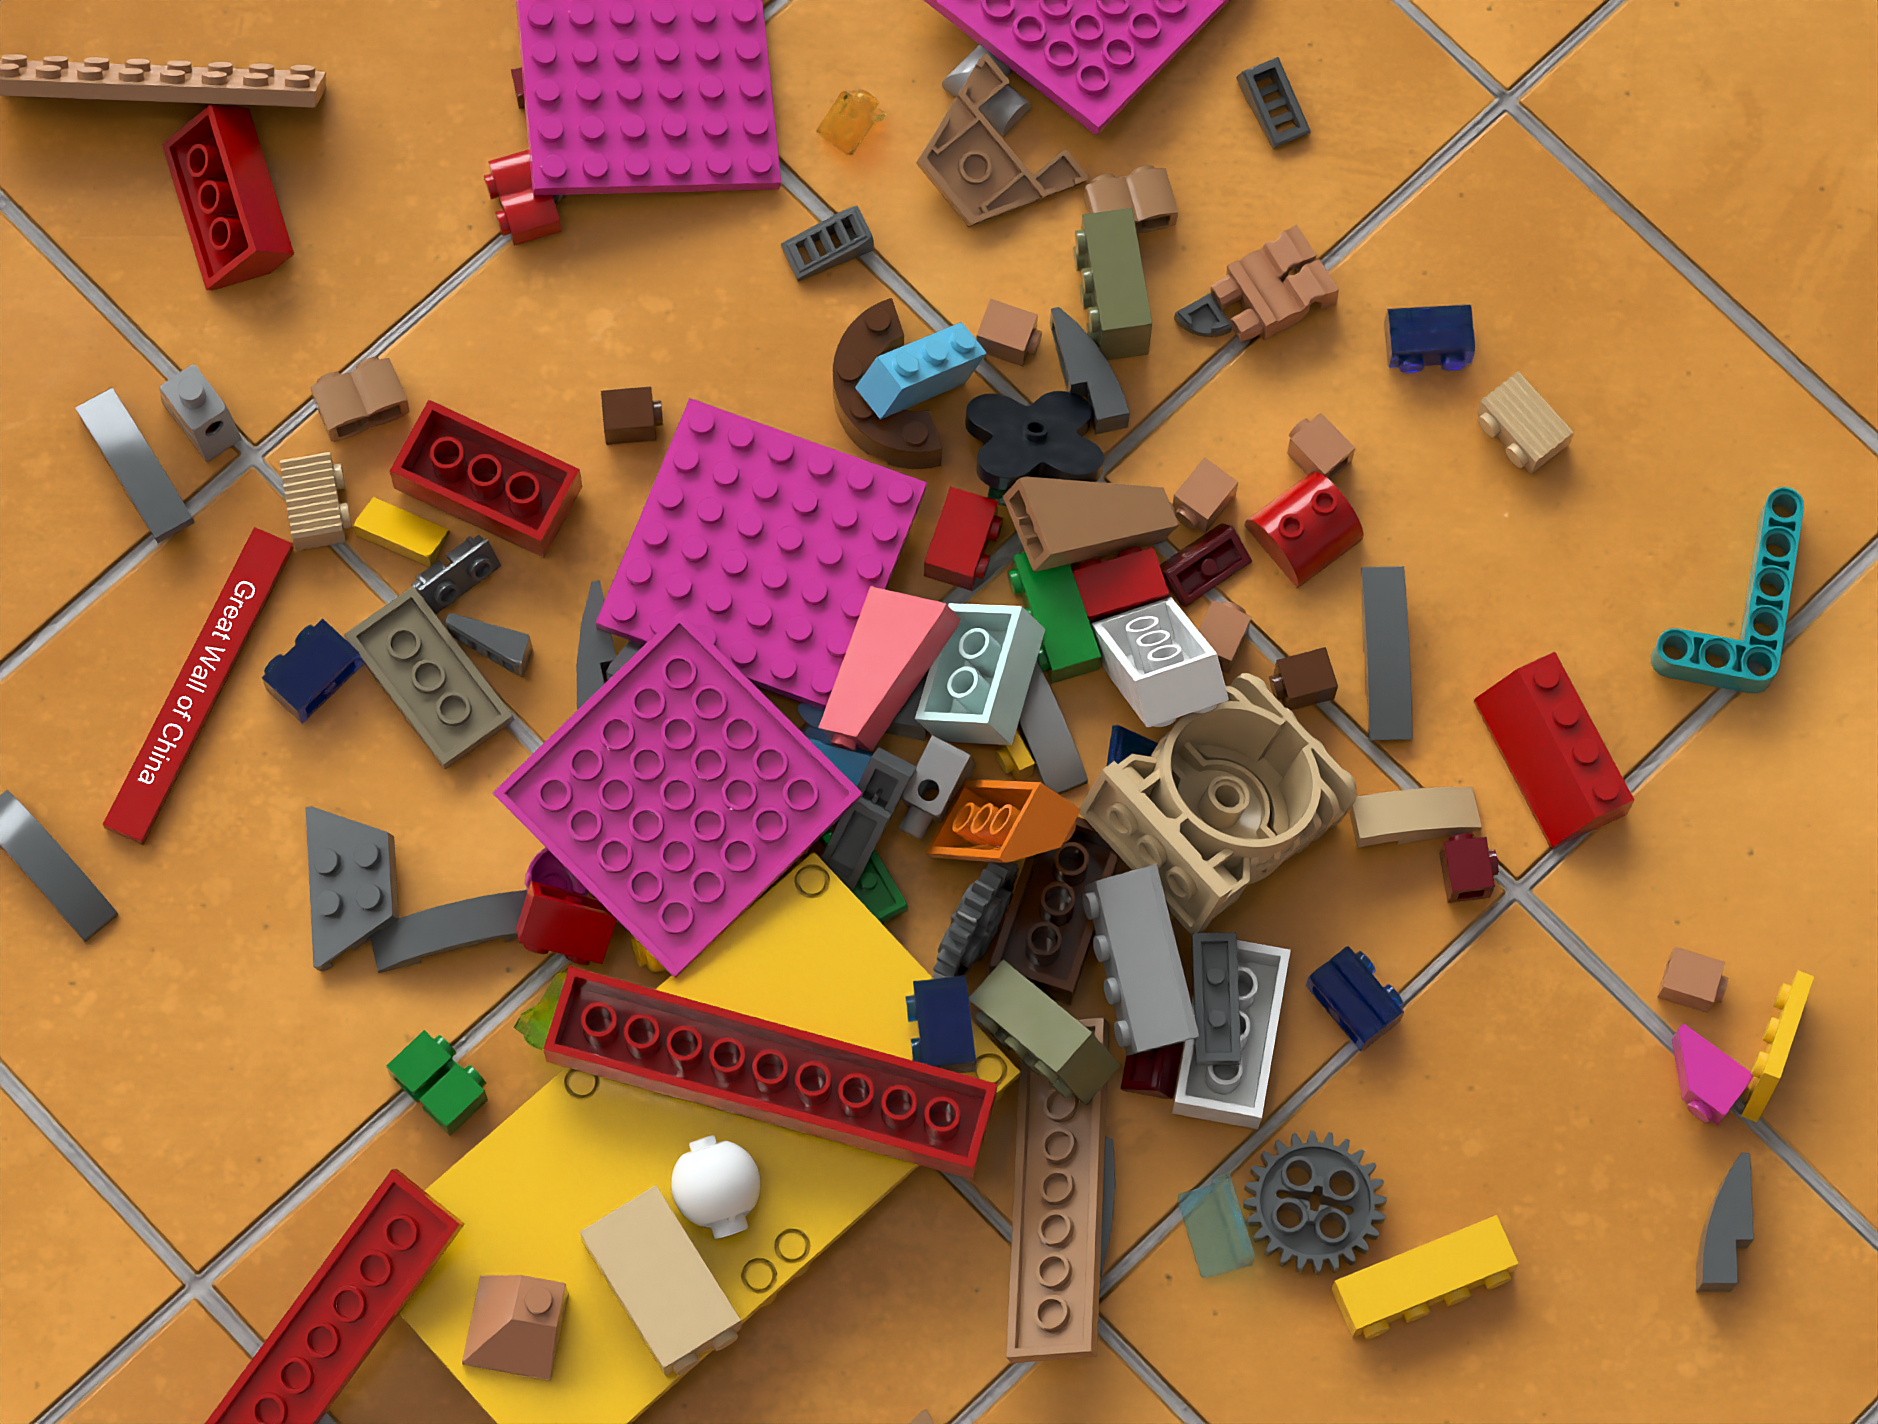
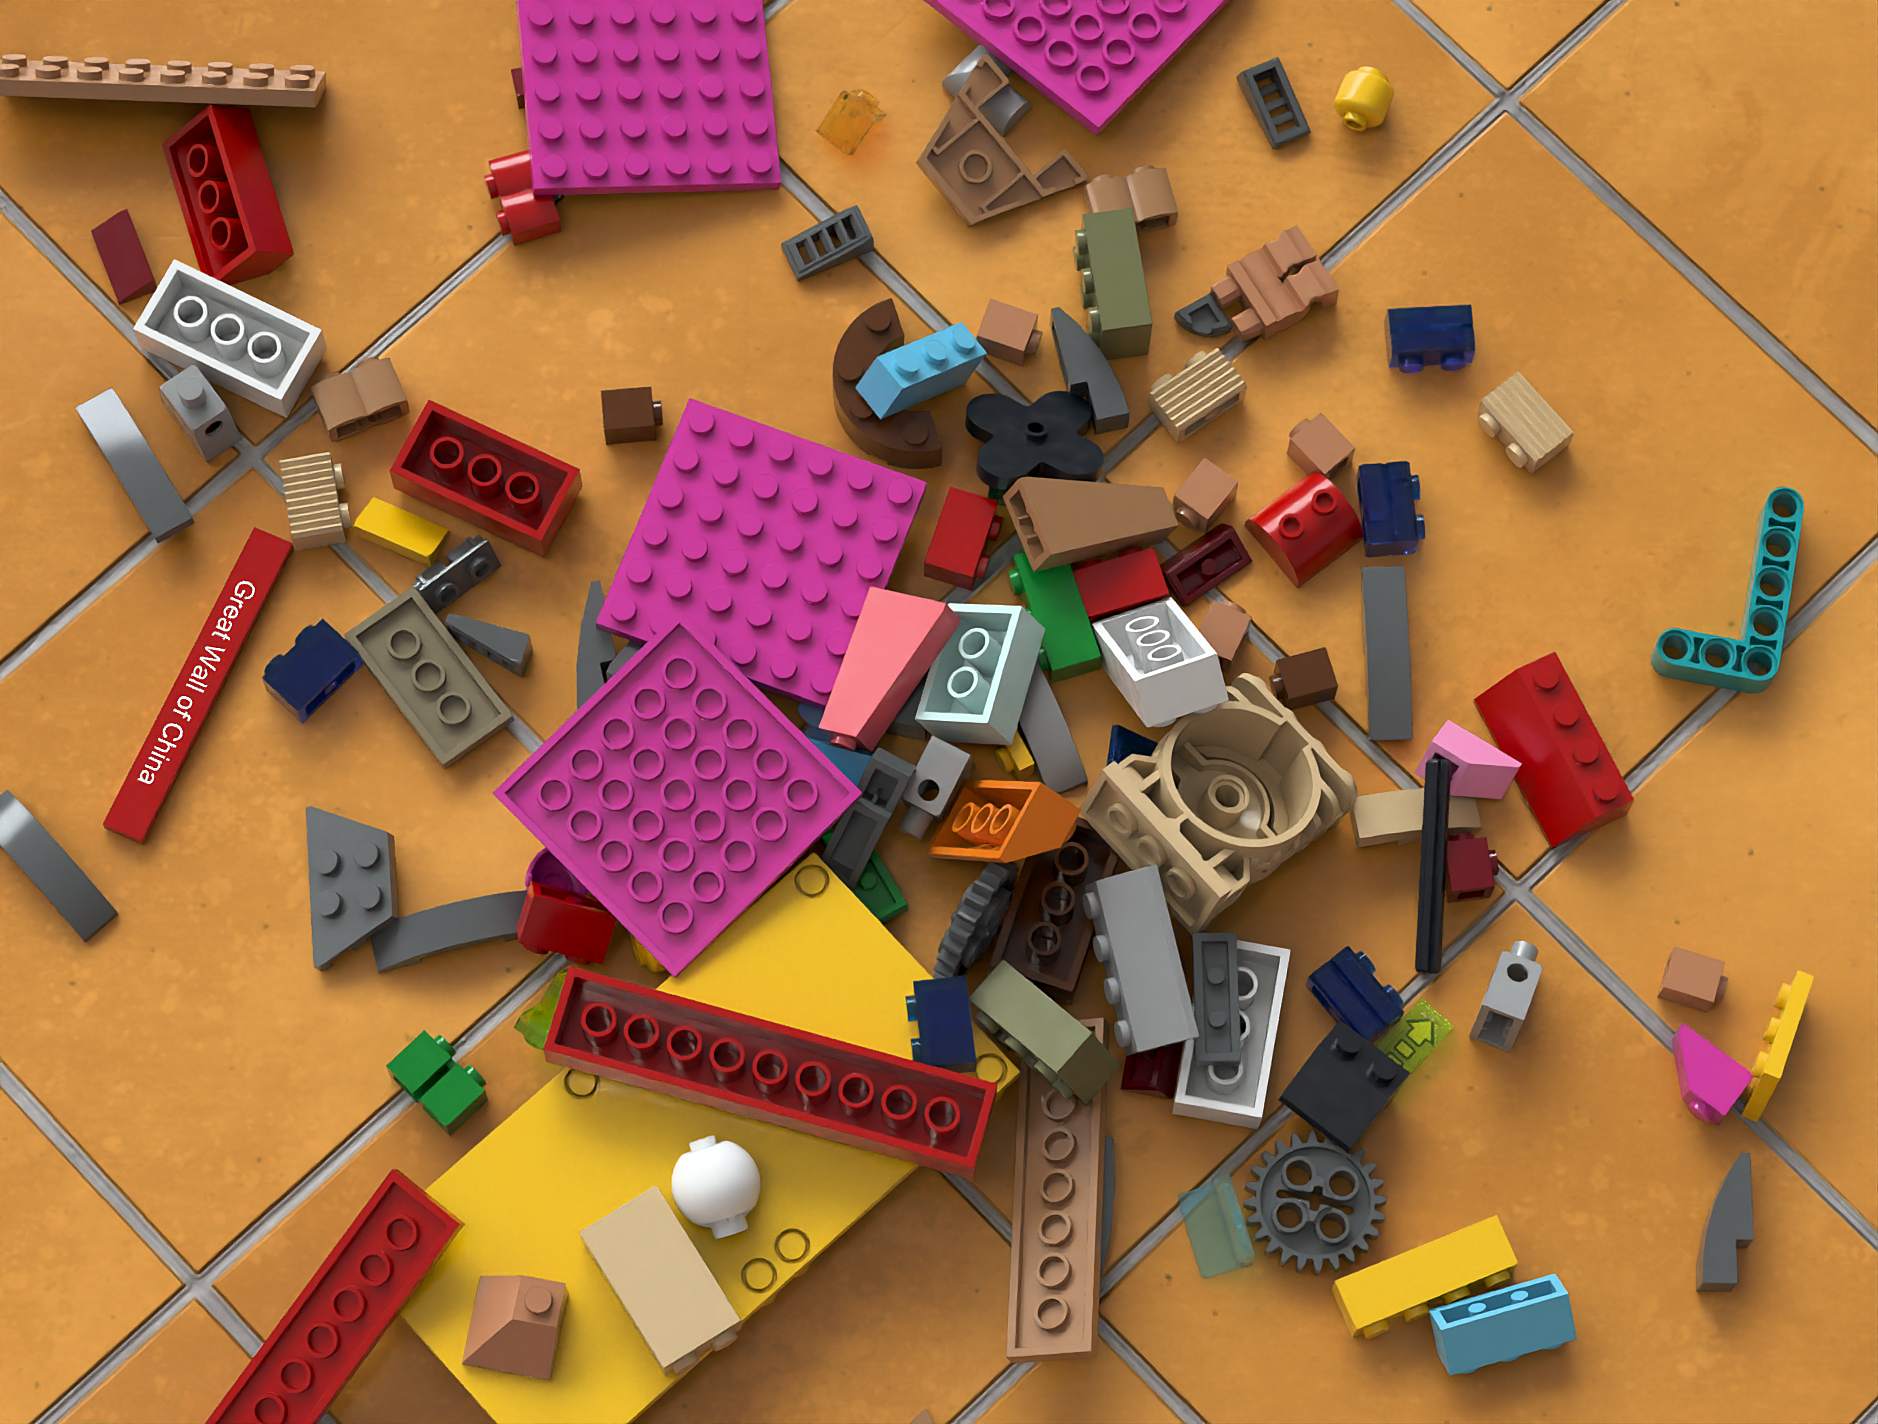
none -> dark red slope [91,209,157,305]
none -> white brick [133,259,327,418]
none -> tan brick [1148,348,1247,444]
none -> black slope [1278,1020,1410,1153]
none -> yellow head [1334,67,1394,131]
none -> clear blue brick [1356,461,1425,558]
none -> clear neon green tile [1376,998,1454,1080]
none -> bright pink slope [1414,720,1522,799]
none -> black axle [1415,759,1451,974]
none -> medium azure brick [1429,1274,1577,1376]
none -> light grey torso [1469,941,1543,1052]

